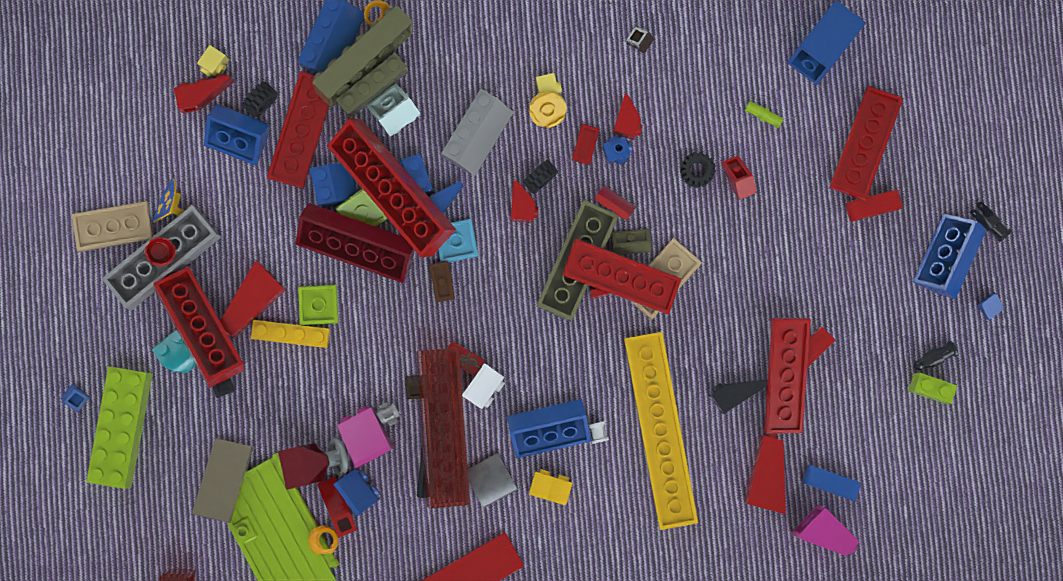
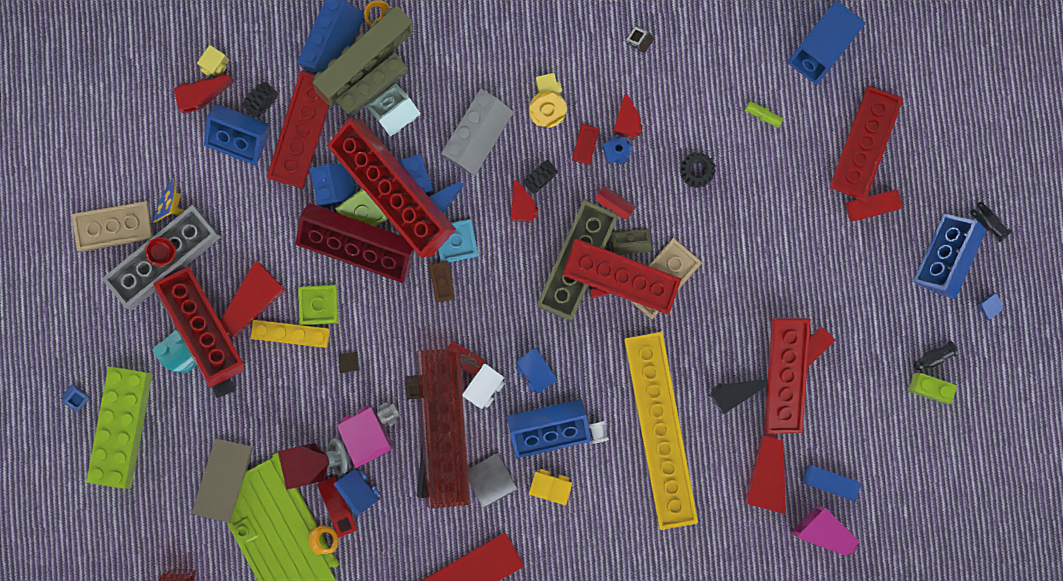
red slope [721,155,757,200] -> none
none -> dark brown slope [338,352,360,373]
none -> blue slope [515,347,557,394]

